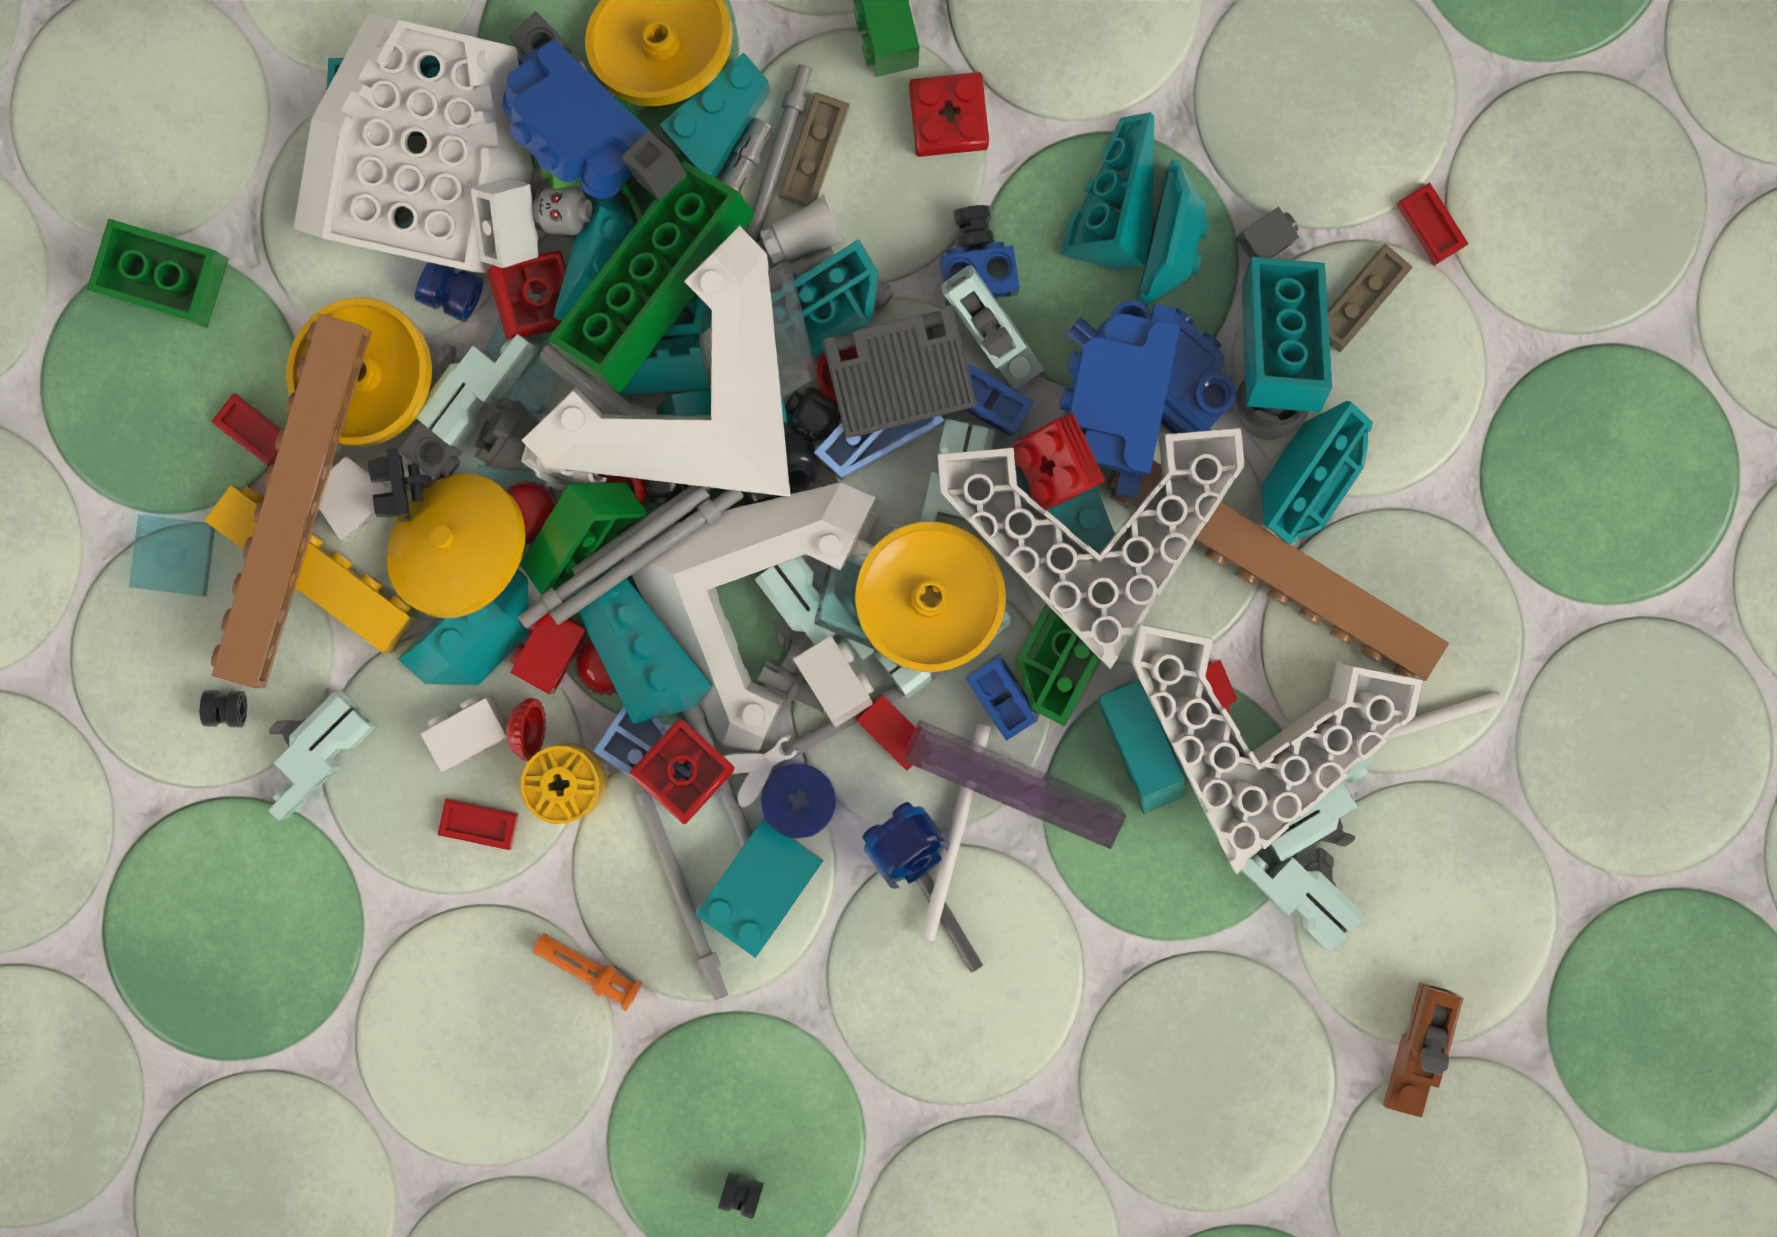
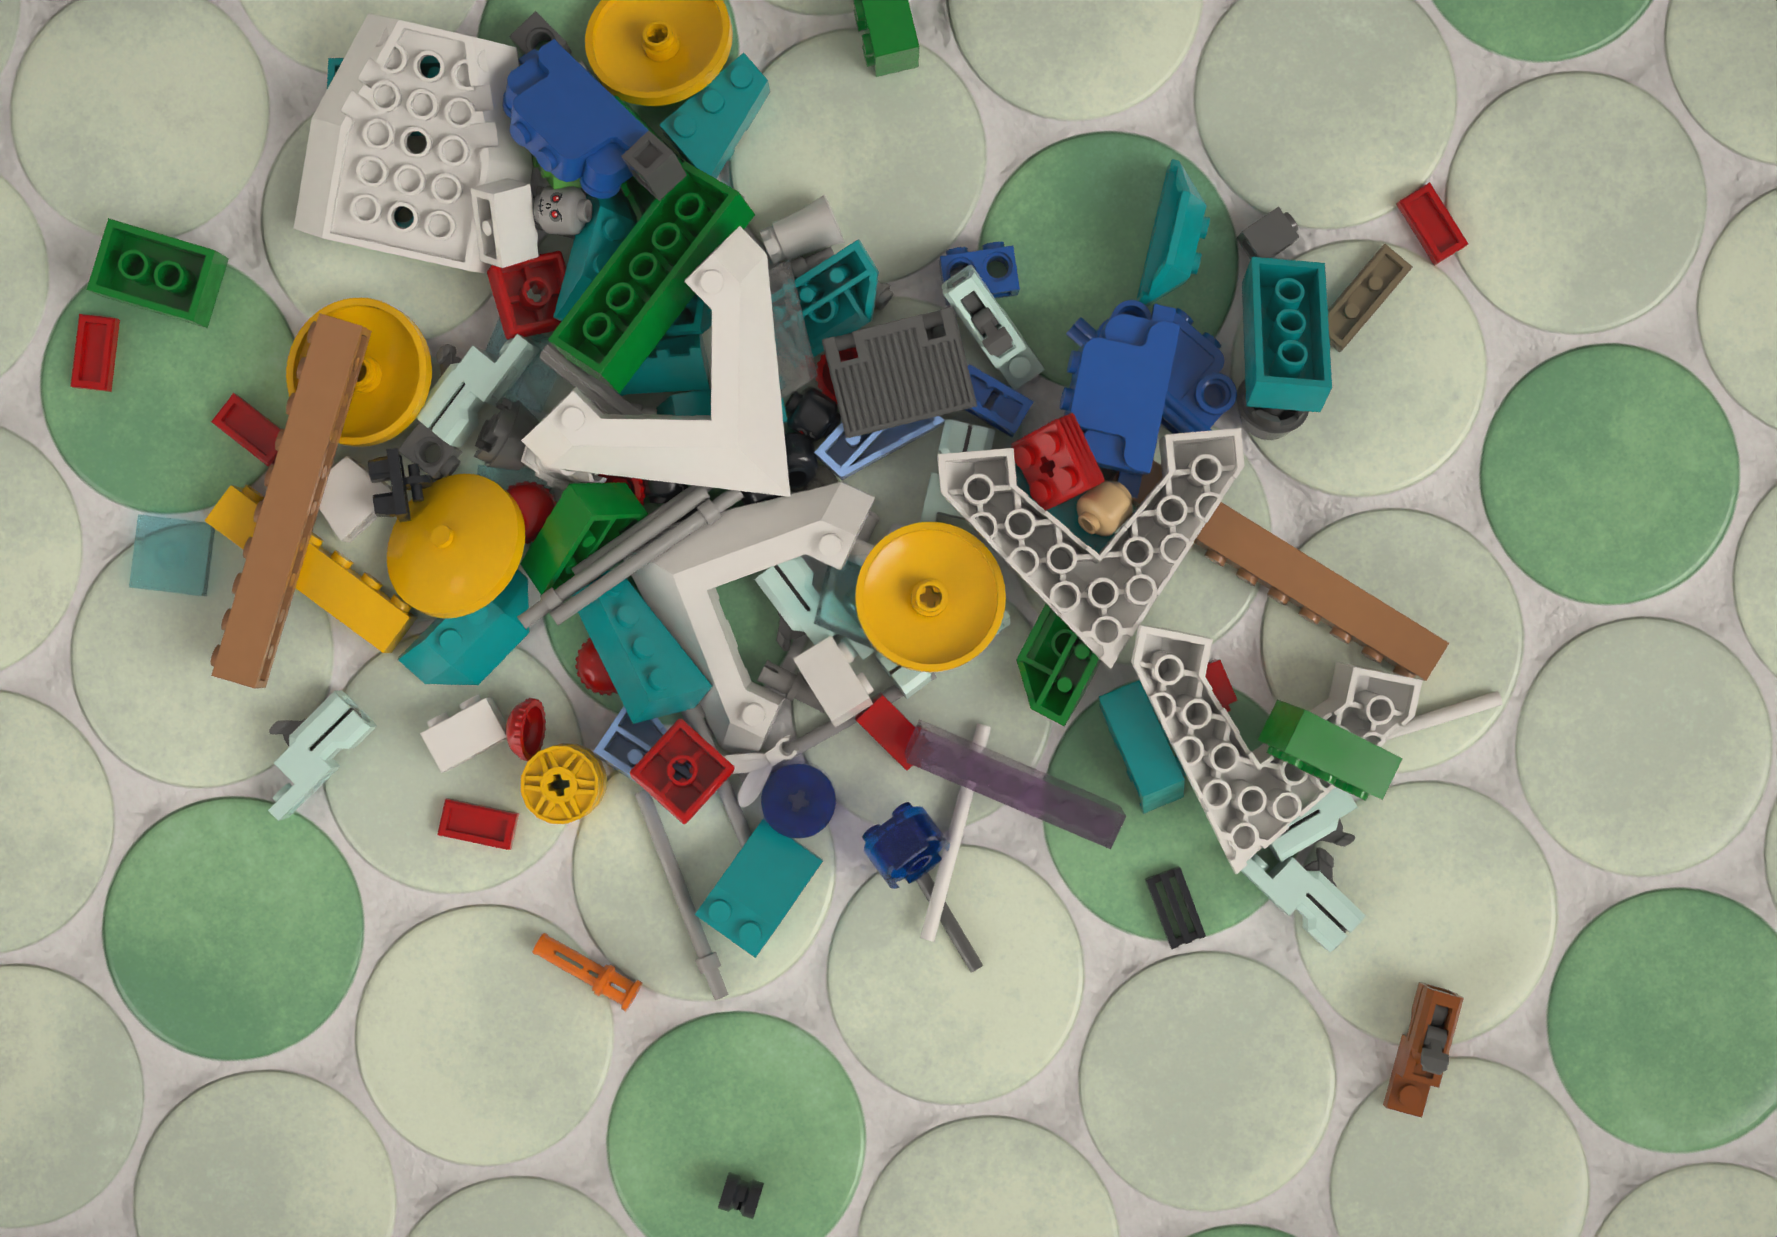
black wheel [199,690,248,728] -> none
clear blue wheel [415,262,484,322] -> none
red brick [510,611,588,694] -> none
light grey pin [720,117,774,193] -> none
light grey bar [746,64,812,243] -> none
dark tan tile [779,92,850,207] -> none
red brick [909,72,989,157] -> none
black wheel [954,205,995,250] -> none
blue brick [965,653,1040,741] -> none
teal wedge [1061,112,1154,269] -> none
teal wedge [1262,401,1373,544] -> none
none -> red tile [70,314,120,392]
none -> tan head [1076,480,1133,536]
none -> black tile [1145,866,1206,949]
none -> green brick [1258,699,1403,801]

